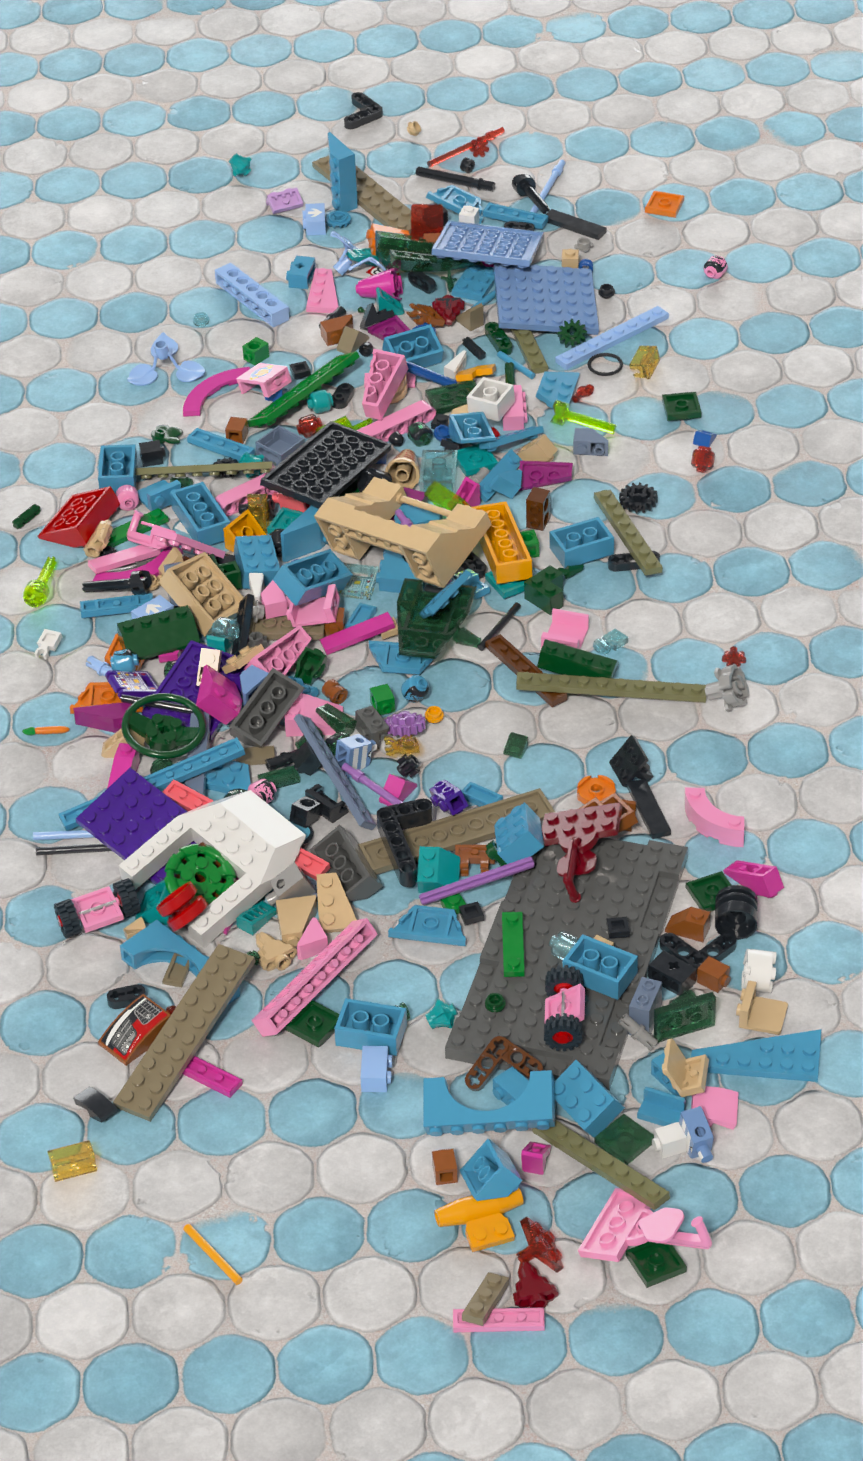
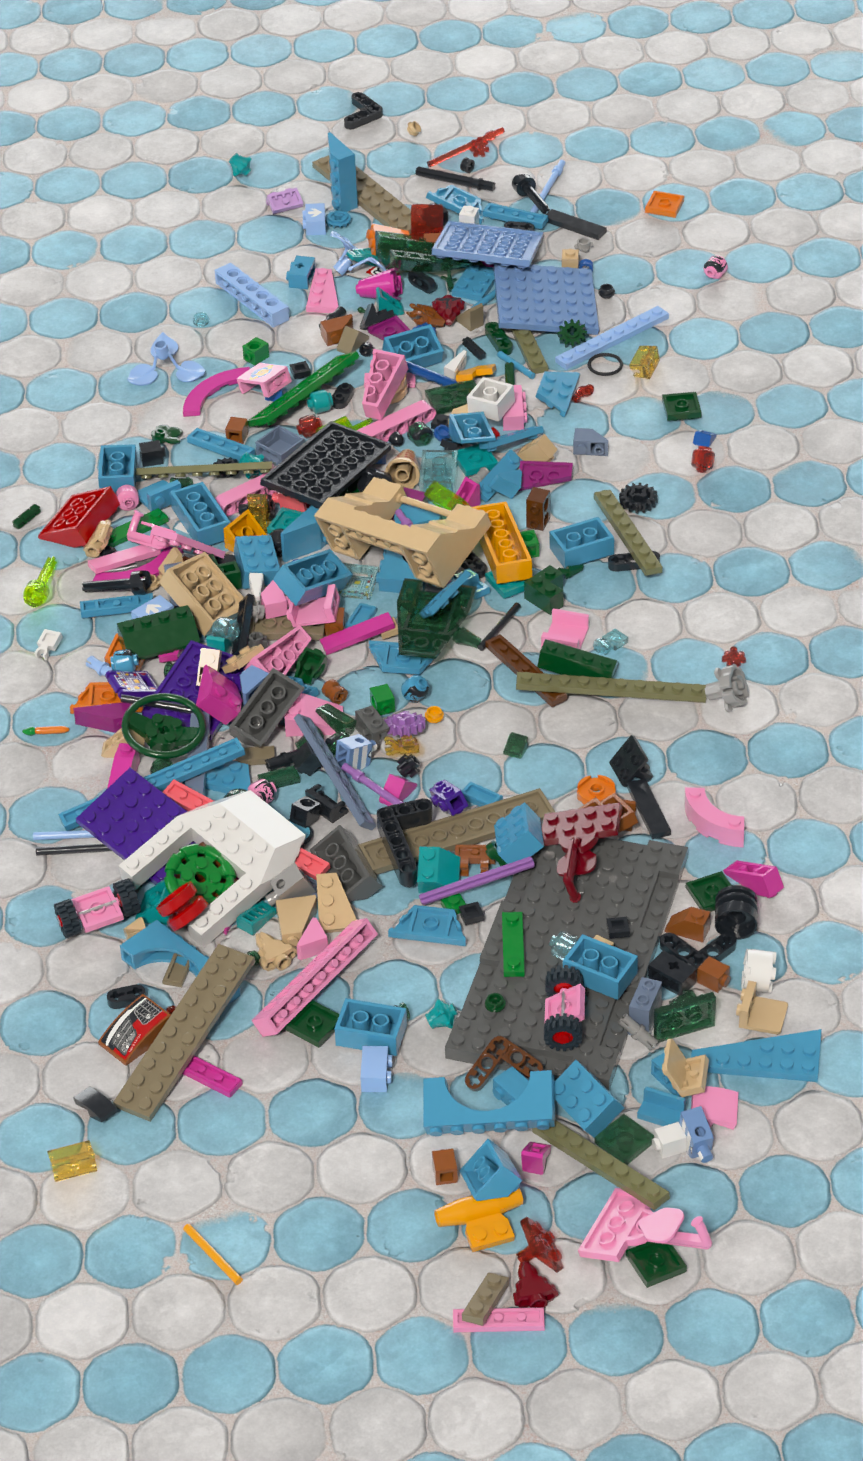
clear neon green piece [550,400,617,434] -> none

